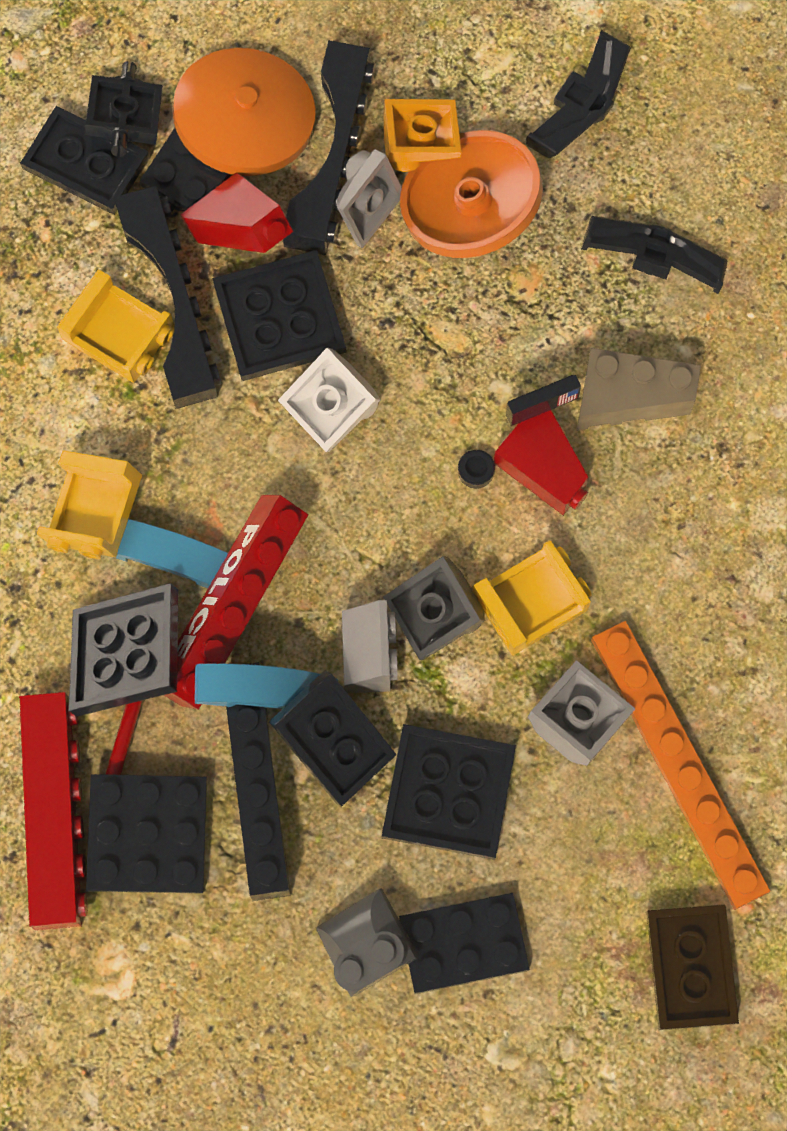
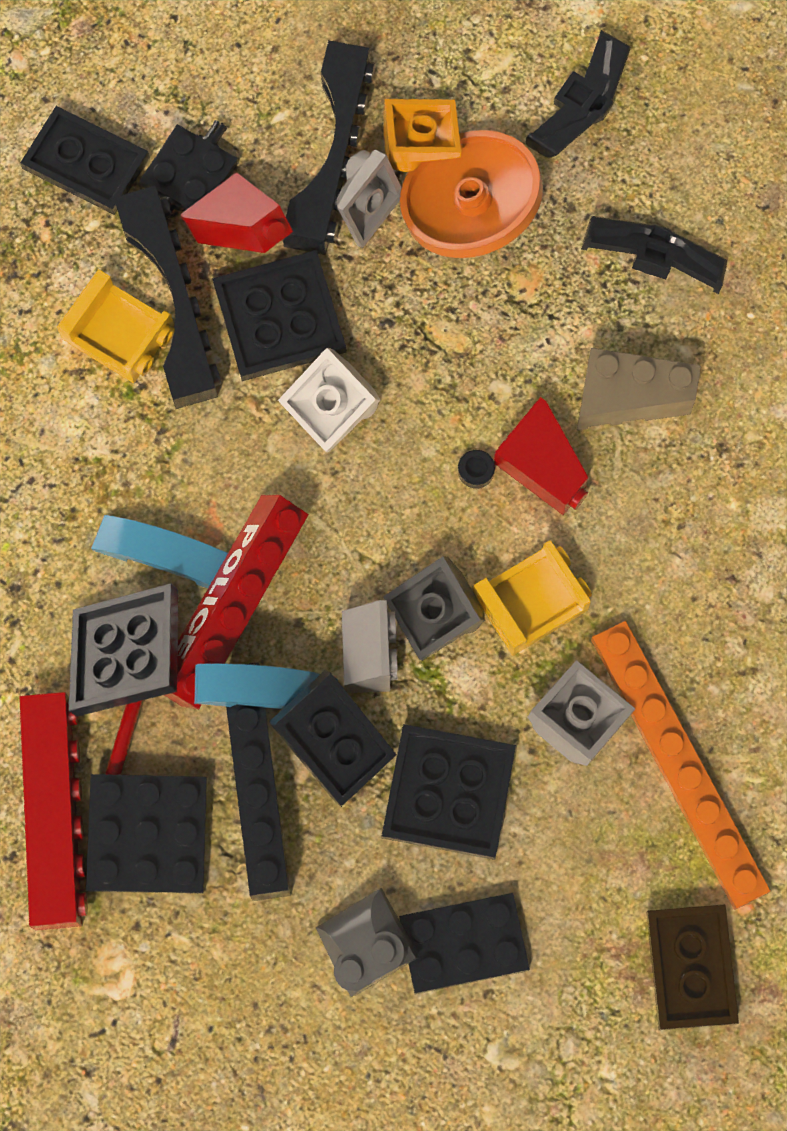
yellow panel [37,450,142,559] -> none
black plate [85,61,163,157] -> none
orange dish [173,48,315,176] -> none
black tile [506,375,581,426] -> none

